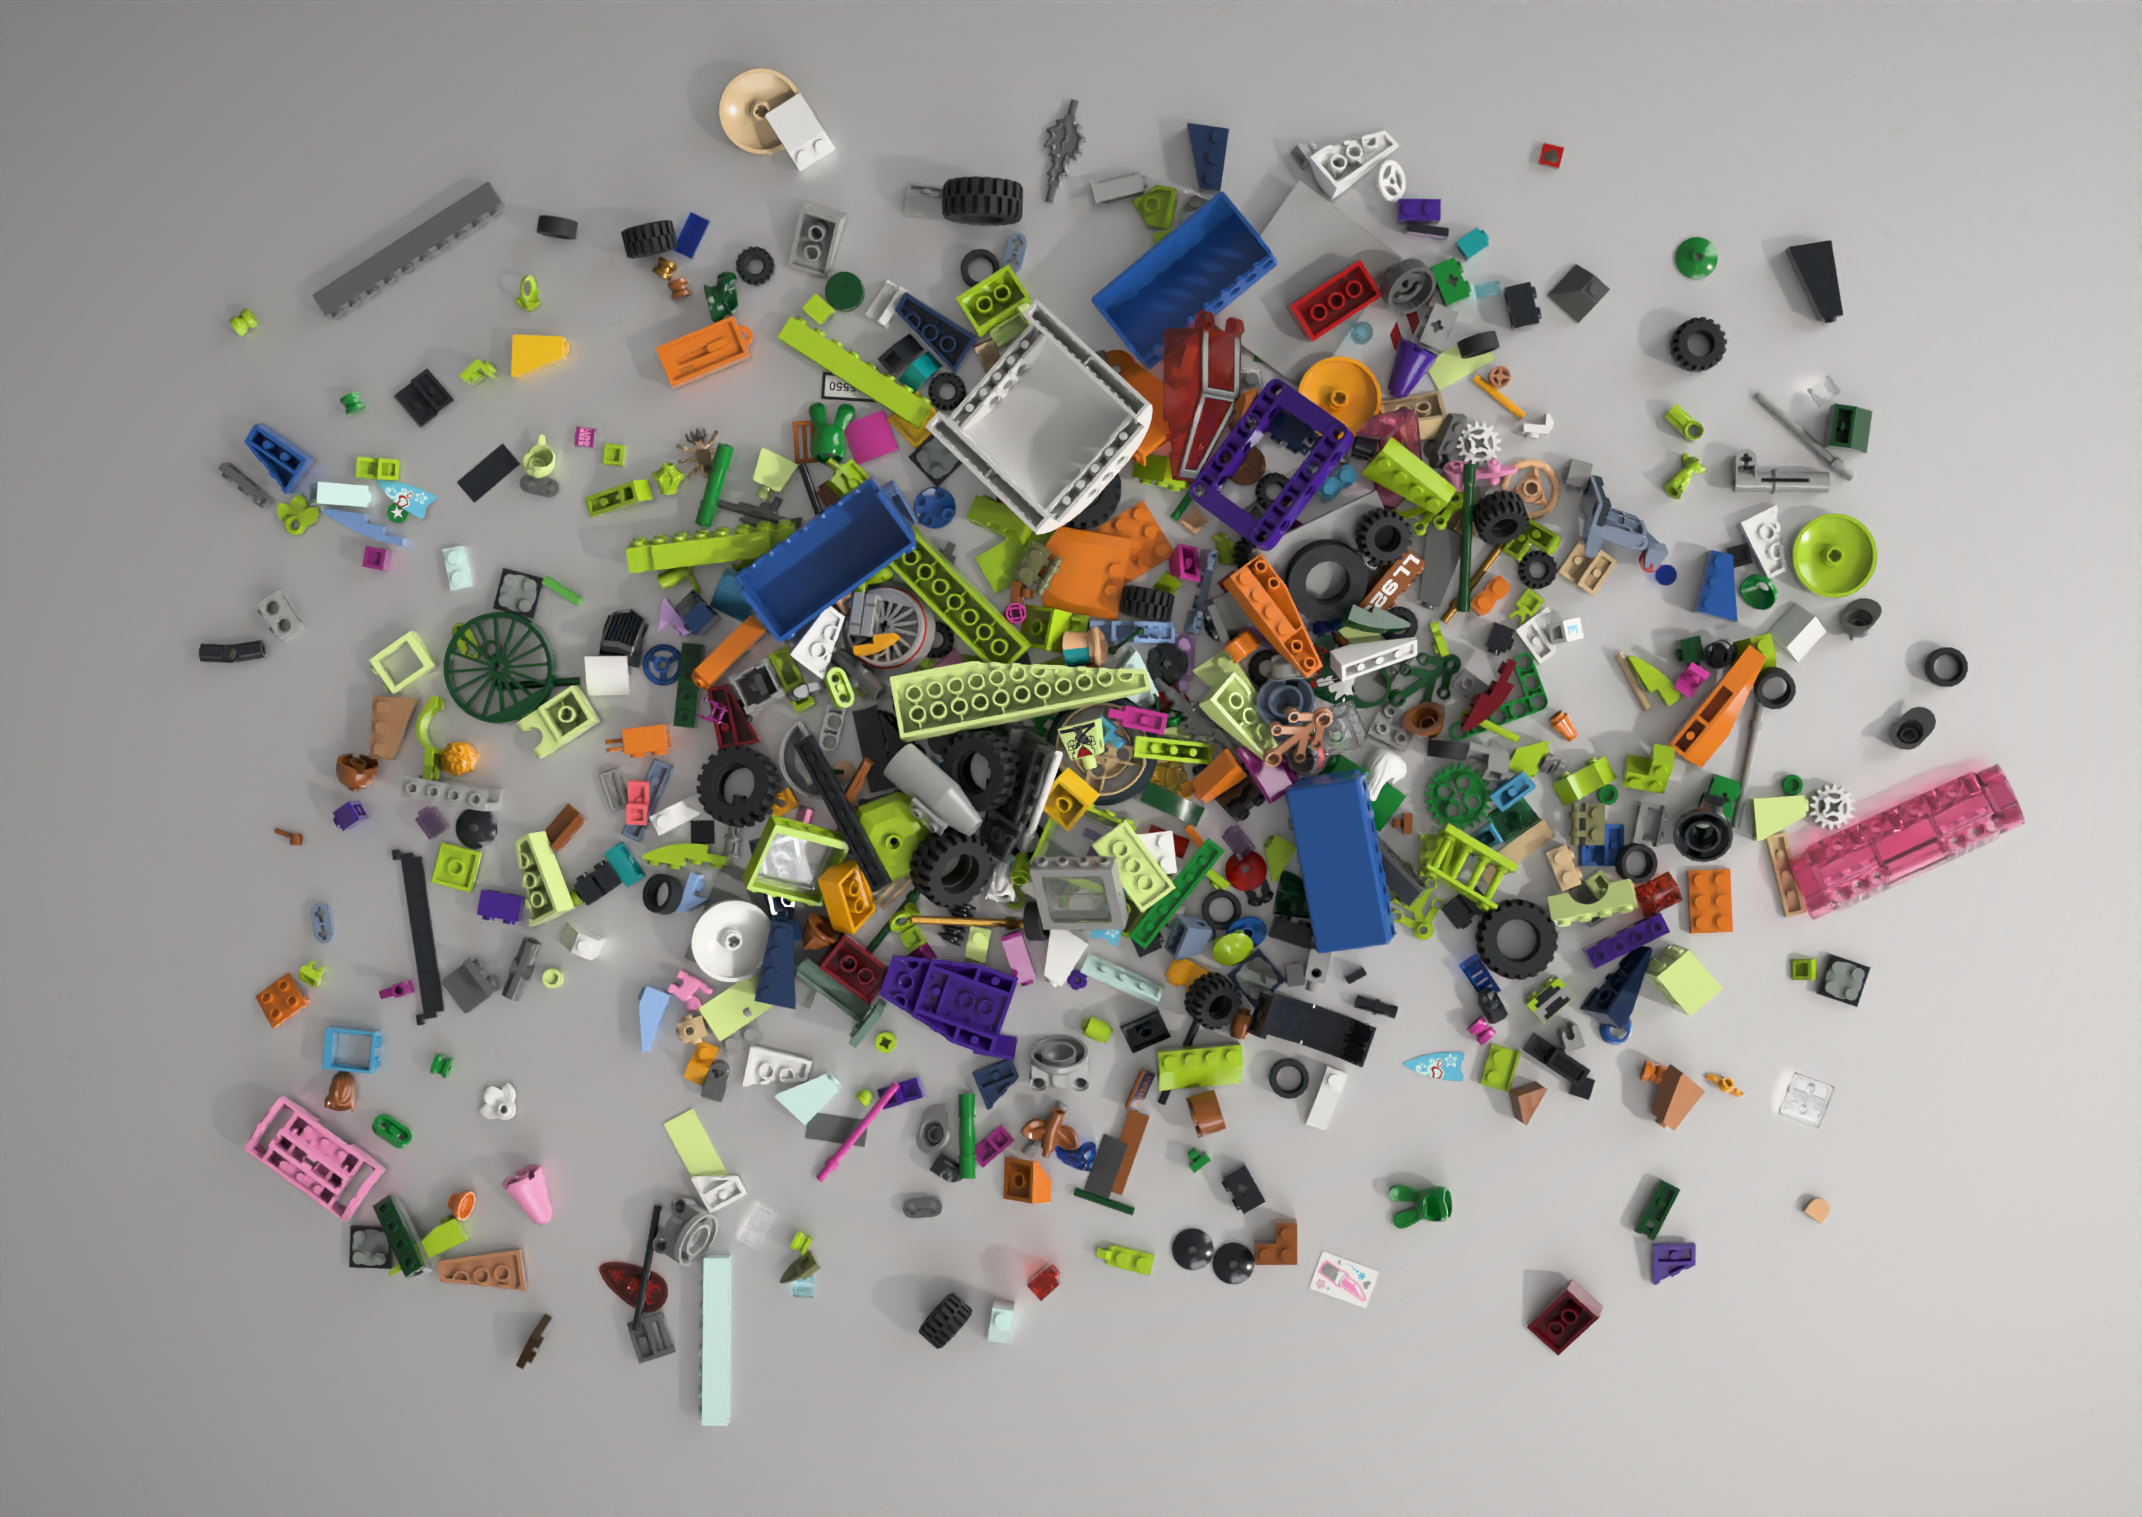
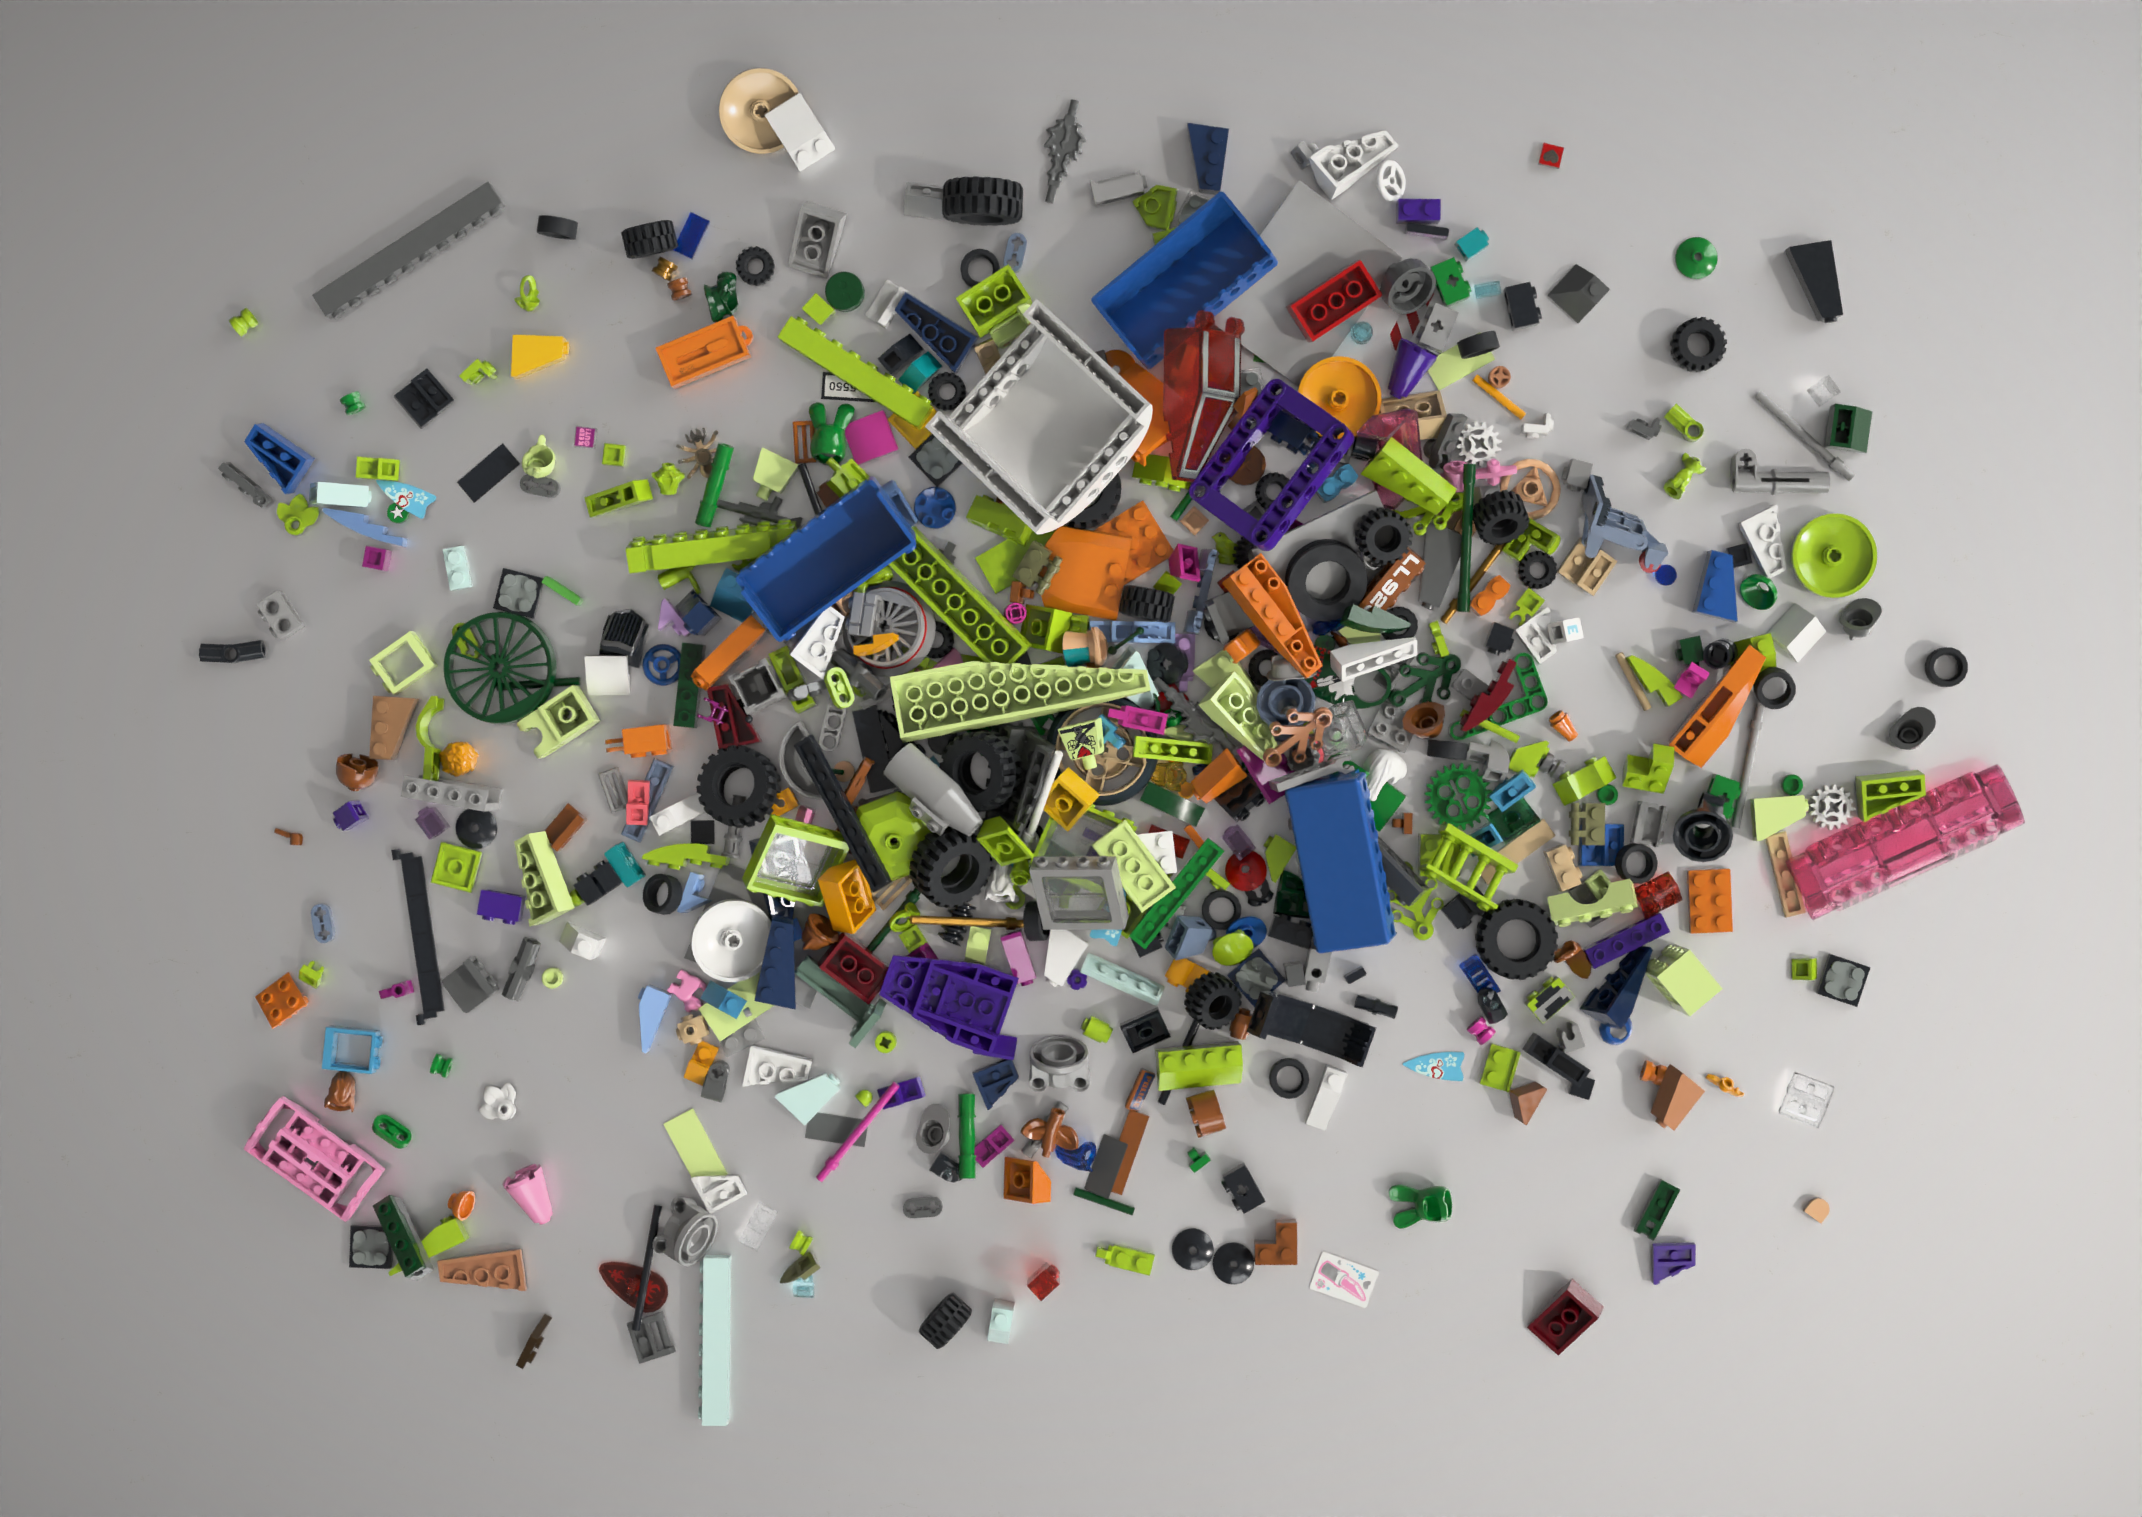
none -> dark azure slope [700,980,747,1019]
none -> lime slope [976,816,1034,867]
none -> light grey tile [1269,754,1355,792]
none -> dark orange piece [1553,940,1591,979]
none -> dark grey bracket [1626,417,1662,440]
none -> lime wedge [1855,770,1926,822]

